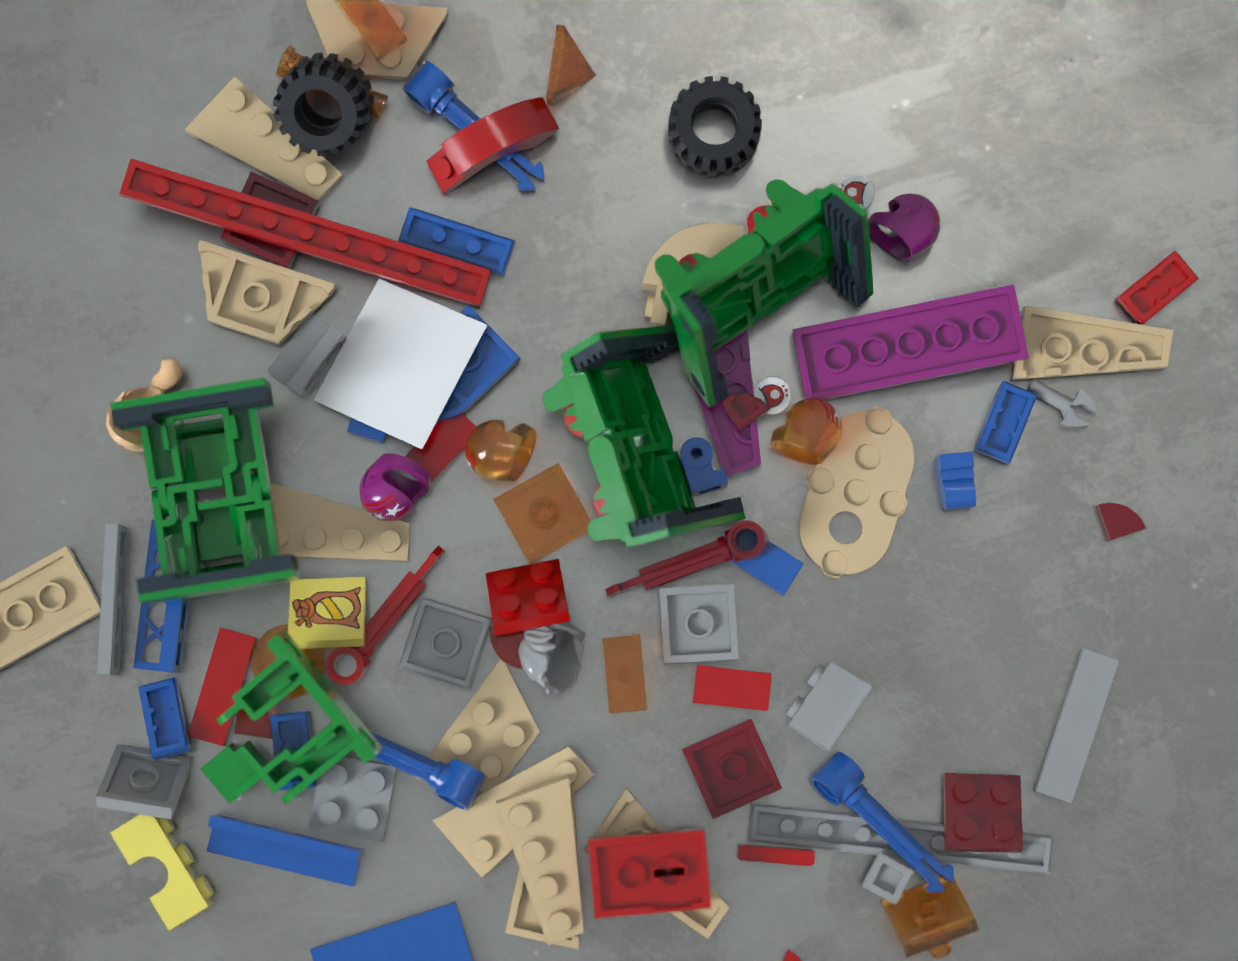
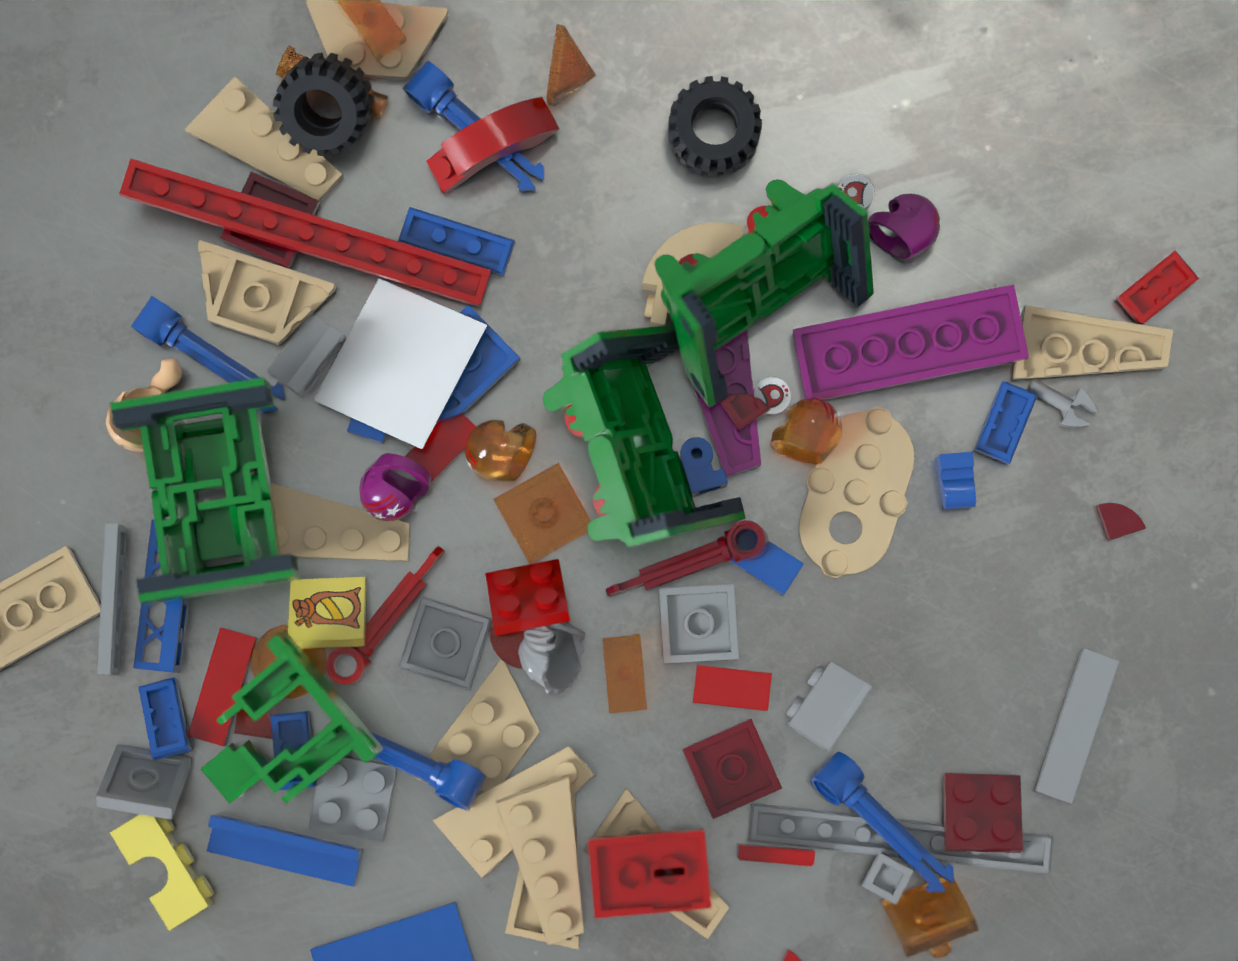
none -> blue piece [130,296,285,413]

